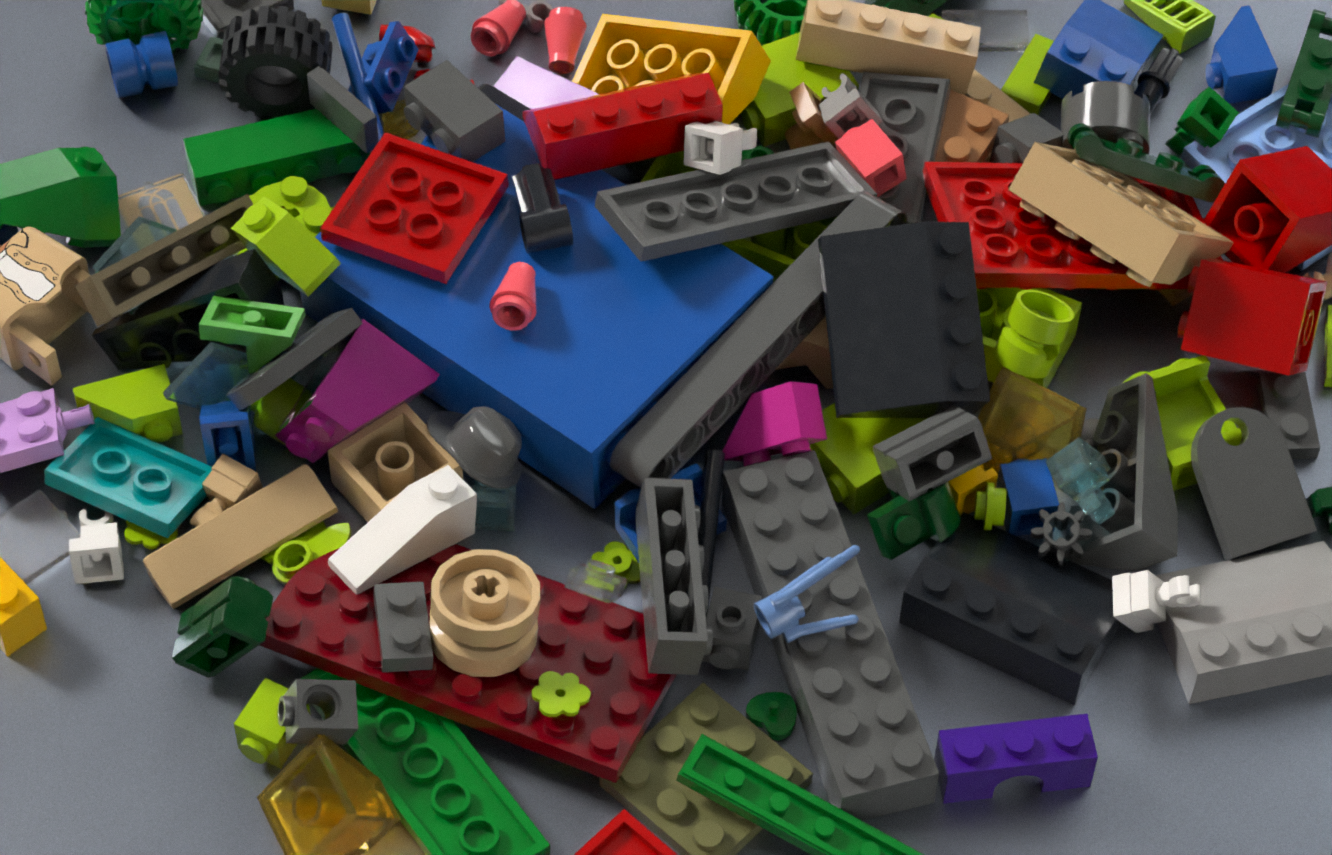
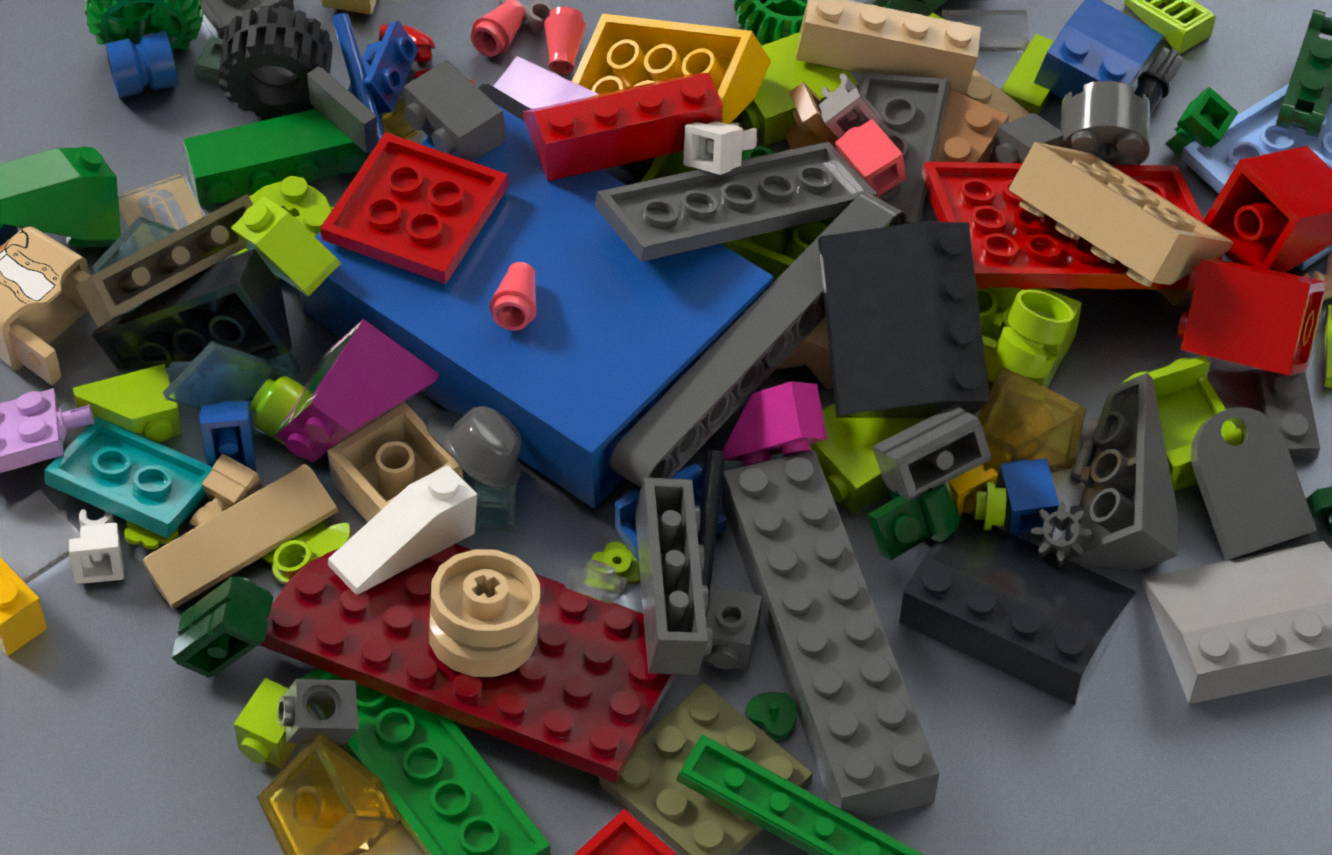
bright green slope [199,296,305,374] -> none
dark grey tile [227,308,363,410] -> none
dark grey plate [374,582,433,672] -> none
black piece [512,163,573,254] -> none
lime plant [531,671,591,717] -> none
medium blue plant [754,545,860,643] -> none
dark purple arch [934,714,1098,804] -> none
clear light blue piece [1045,437,1115,525] -> none
dark green plate [1067,123,1225,203] -> none
white piece [1112,570,1201,633] -> none
blue slope [1205,5,1278,104] -> none

